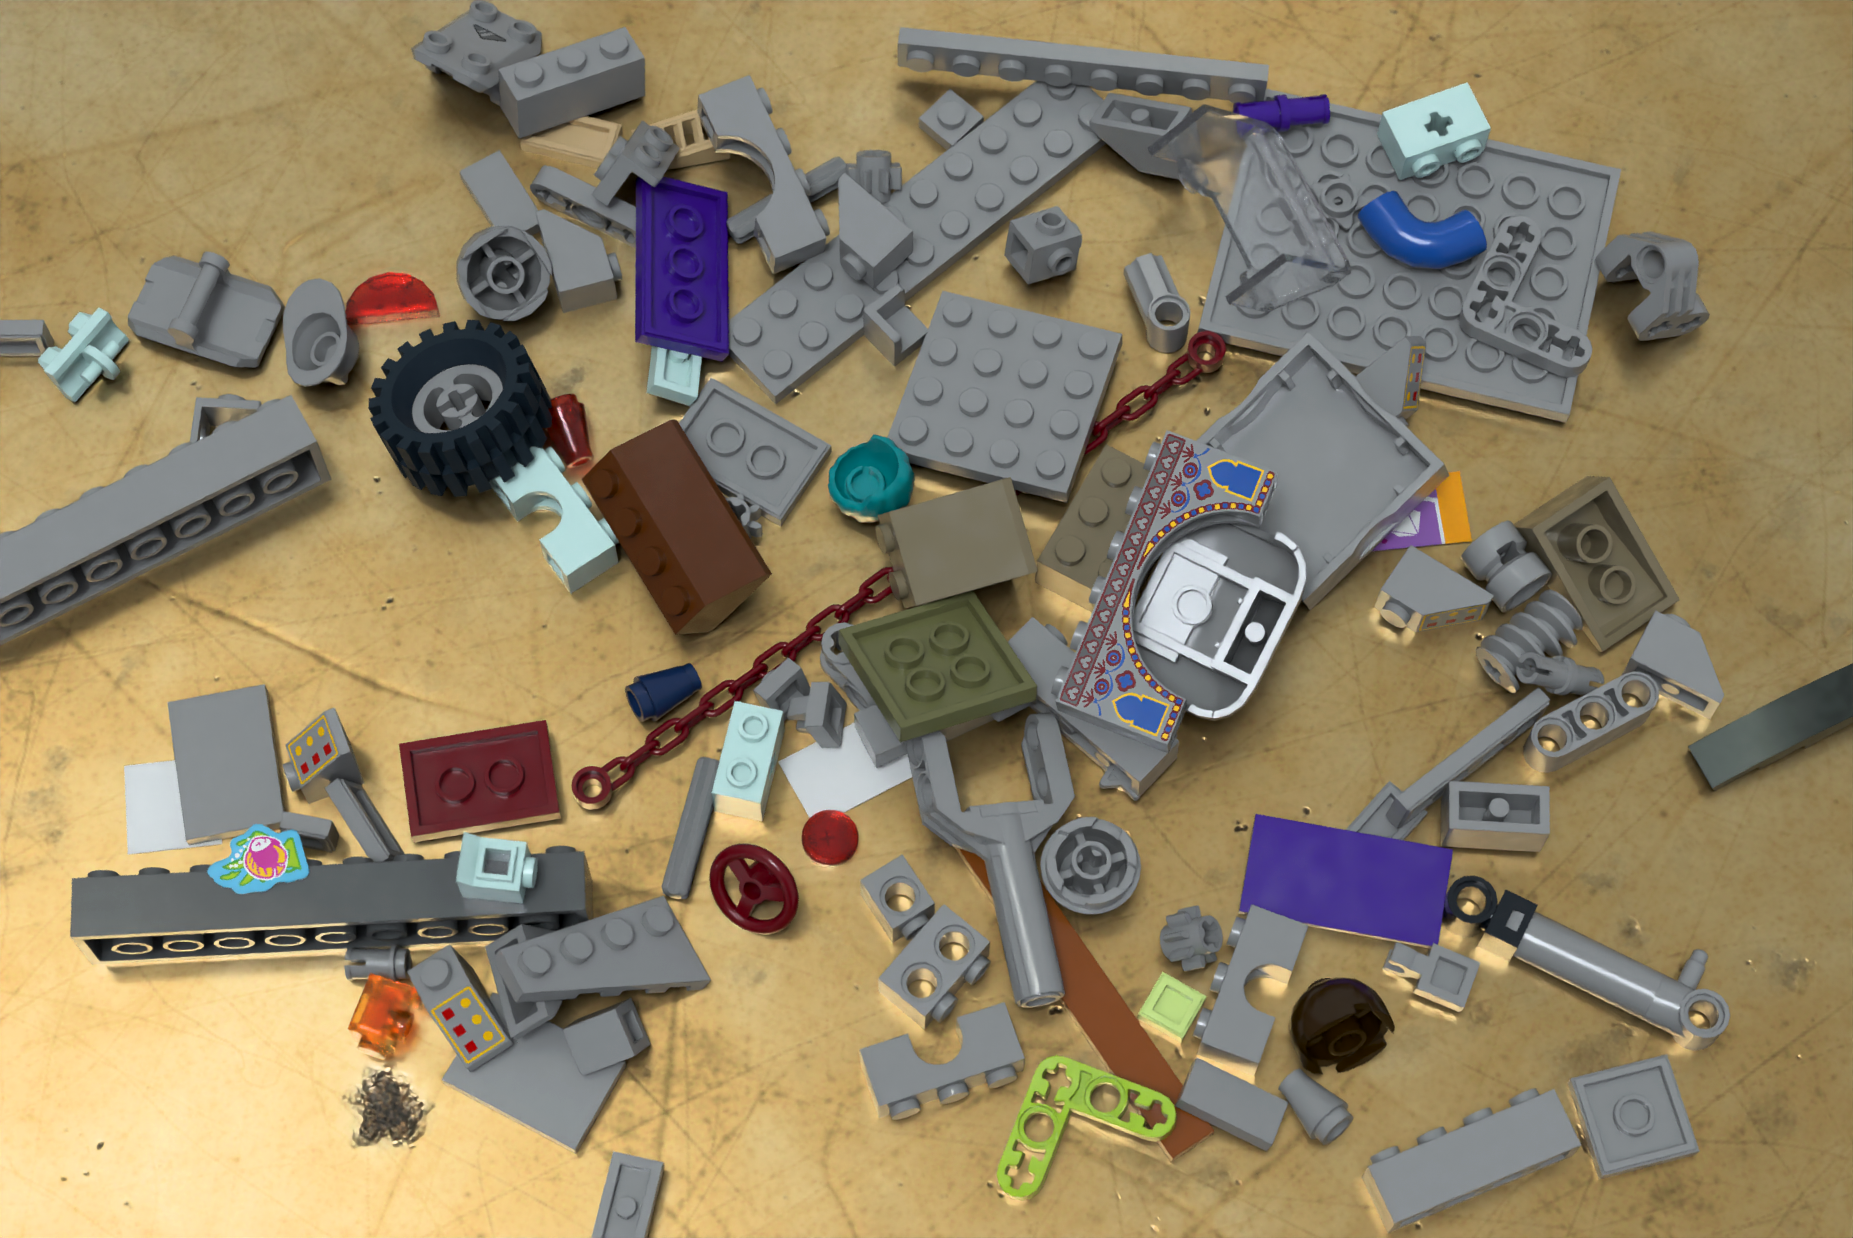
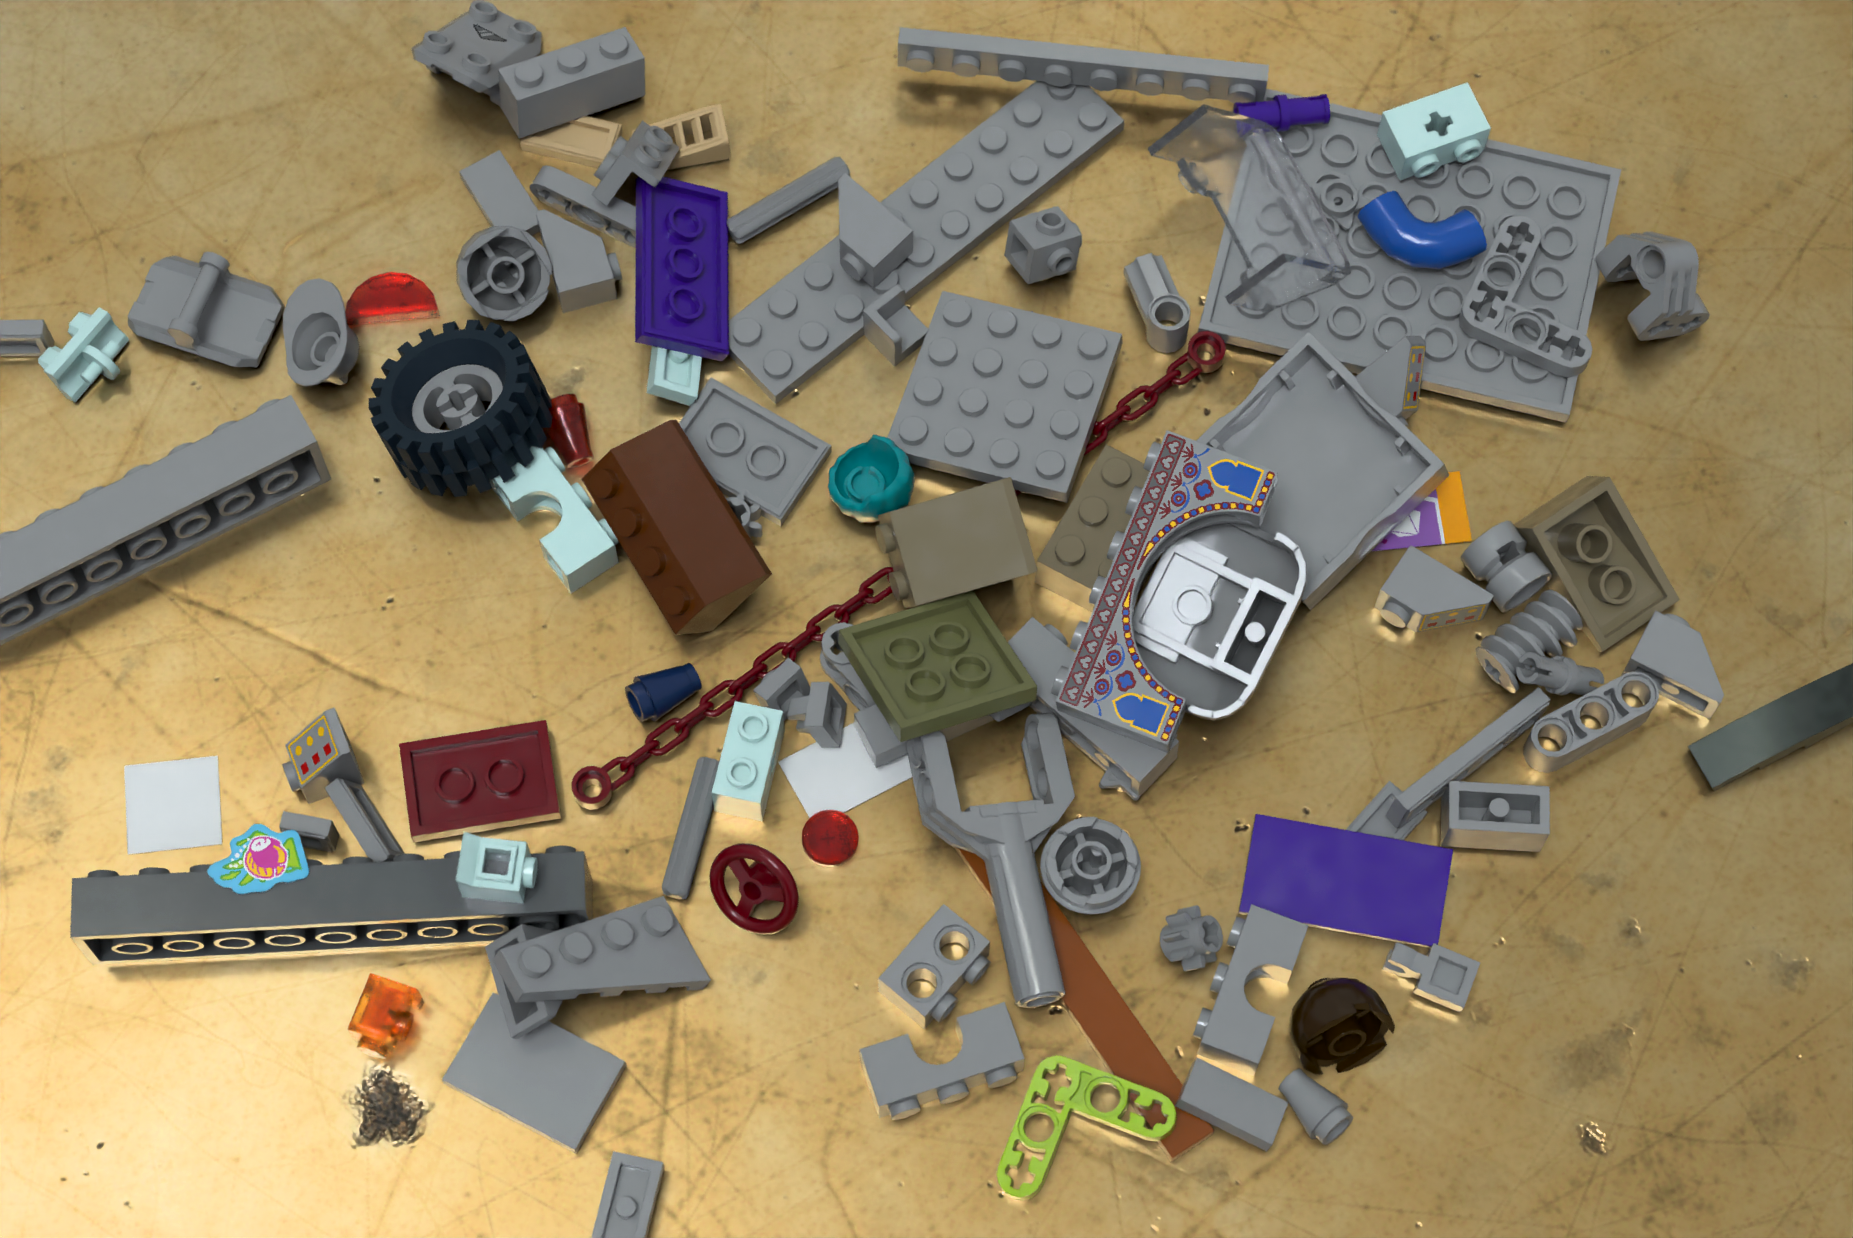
light grey tile [167,684,285,845] -> none
light grey bracket [190,394,262,443] -> none
light grey pin [345,944,411,984] -> none
light grey slope [407,944,513,1072] -> none
light grey panel [562,998,651,1075] -> none
light grey arch [697,75,830,274] -> none
light grey gear [846,150,902,203] -> none
light grey brick [860,854,935,943] -> none
light grey plate [919,89,984,150] -> none
light grey slope [1089,92,1200,179] -> none
yellowish green tile [1137,972,1207,1043] -> none
light grey brick [1362,1088,1581,1233] -> none
light grey piece [1442,875,1730,1051] -> none
light grey tile [1567,1054,1699,1180] -> none

